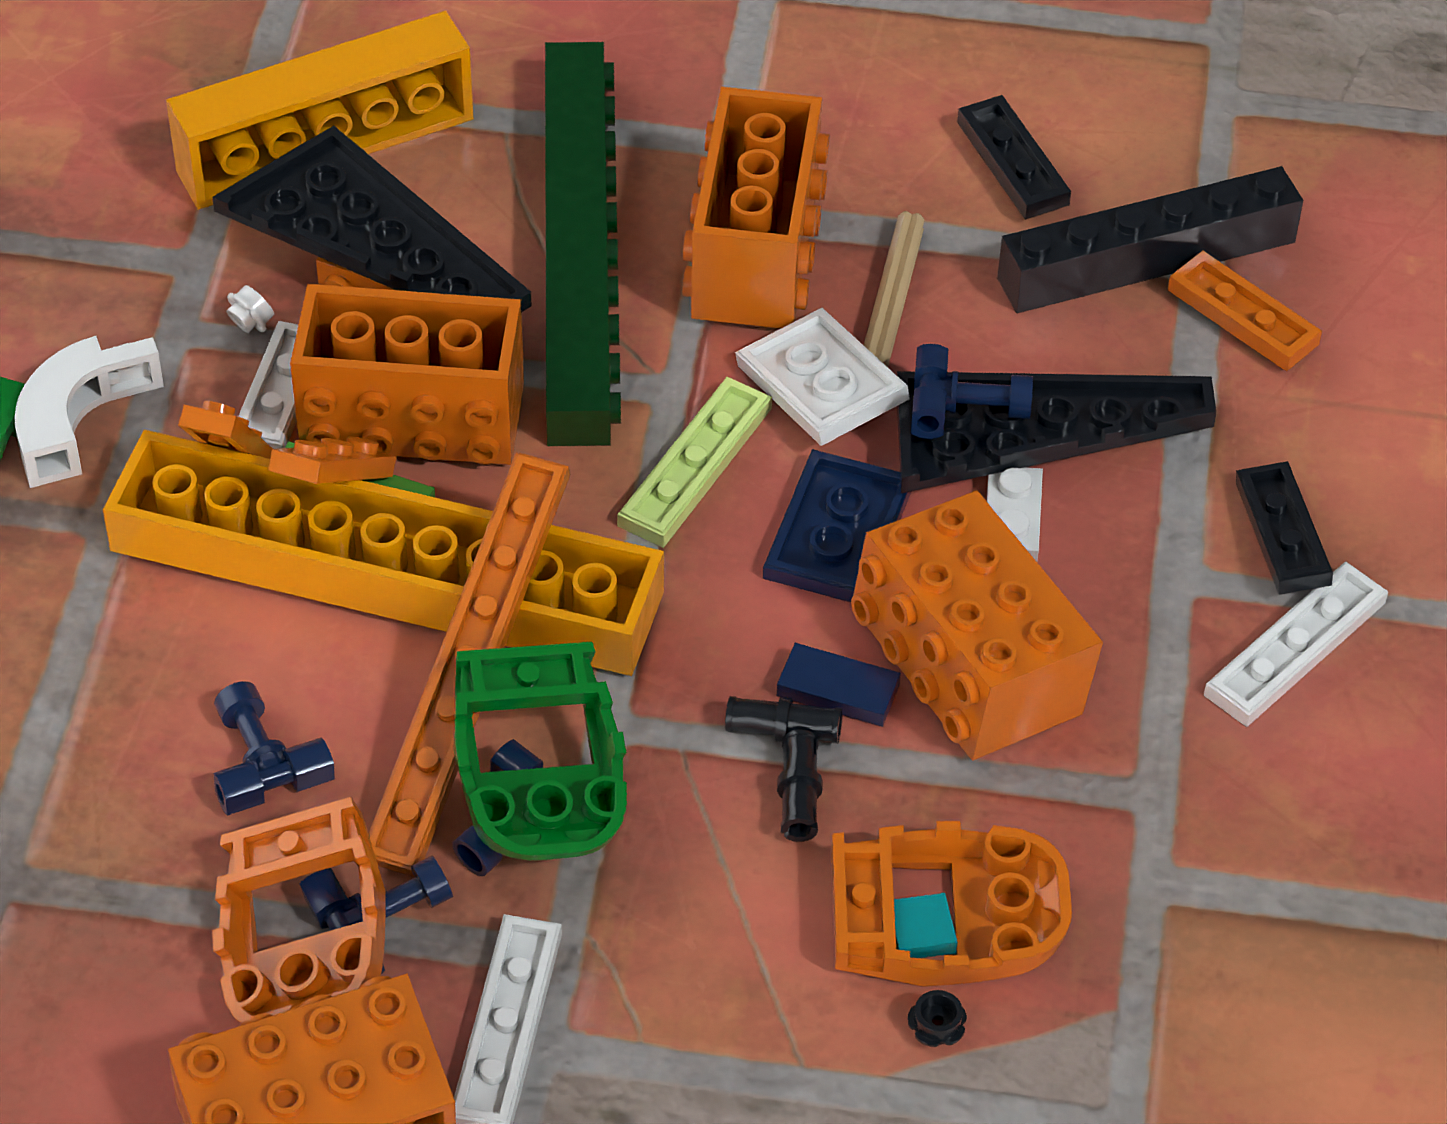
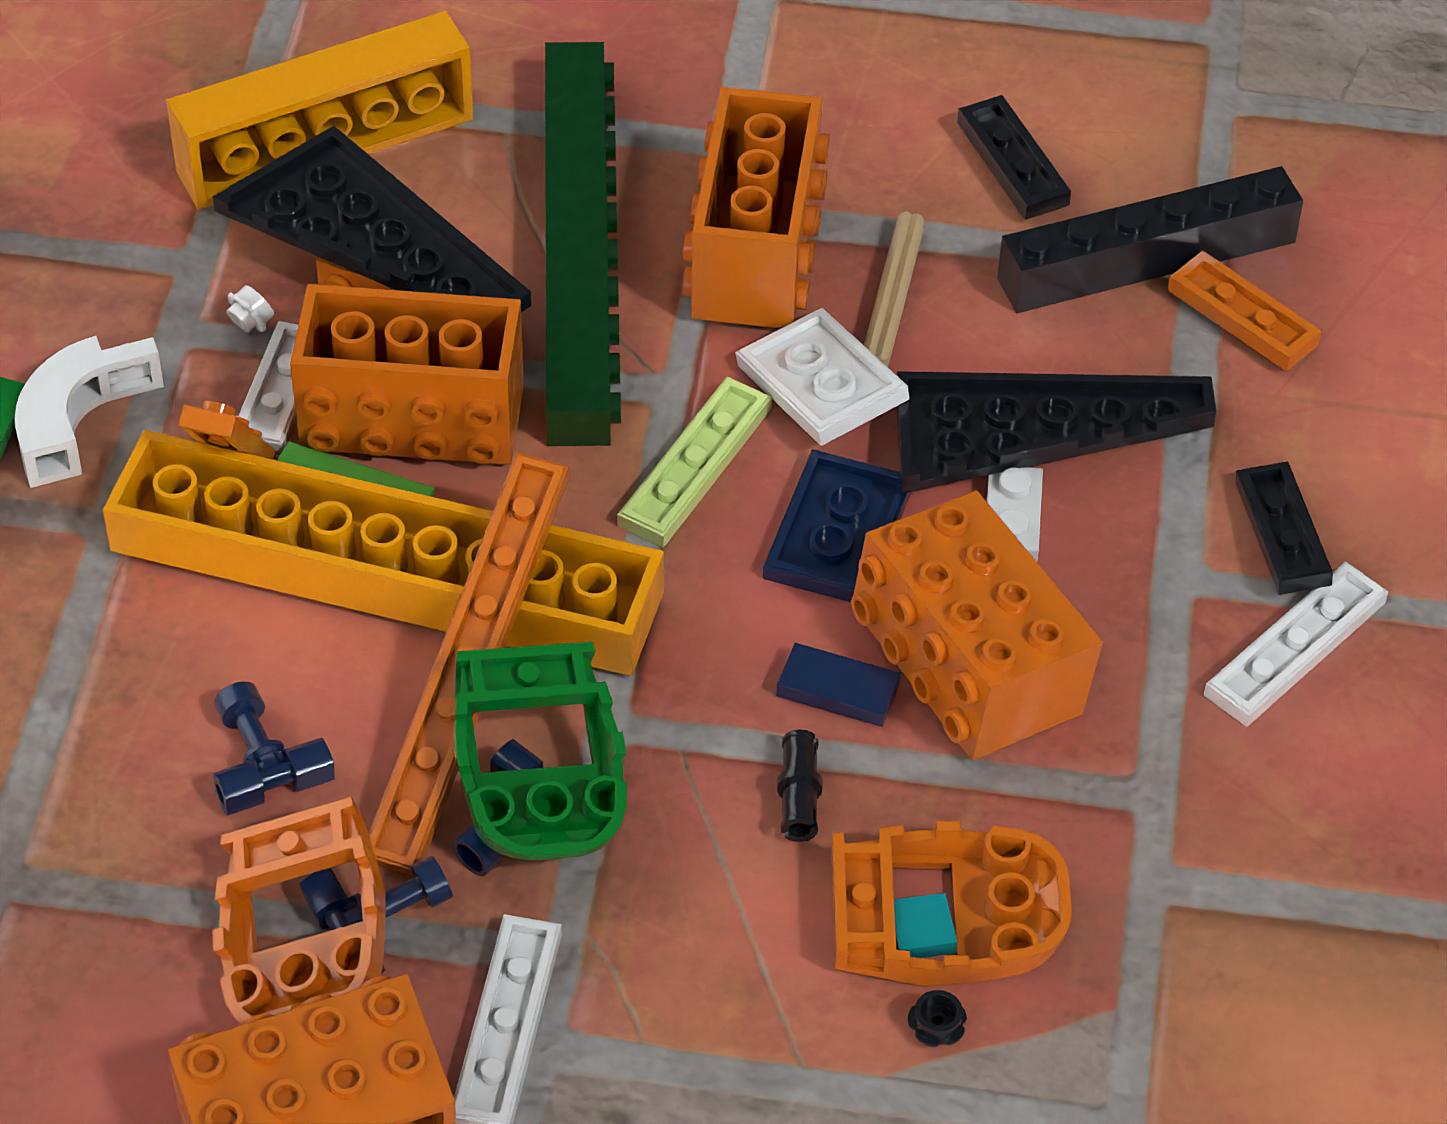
orange plate [268,436,397,484] -> none
black pin [725,696,843,744] -> none
dark blue bar [911,344,1033,439] -> none

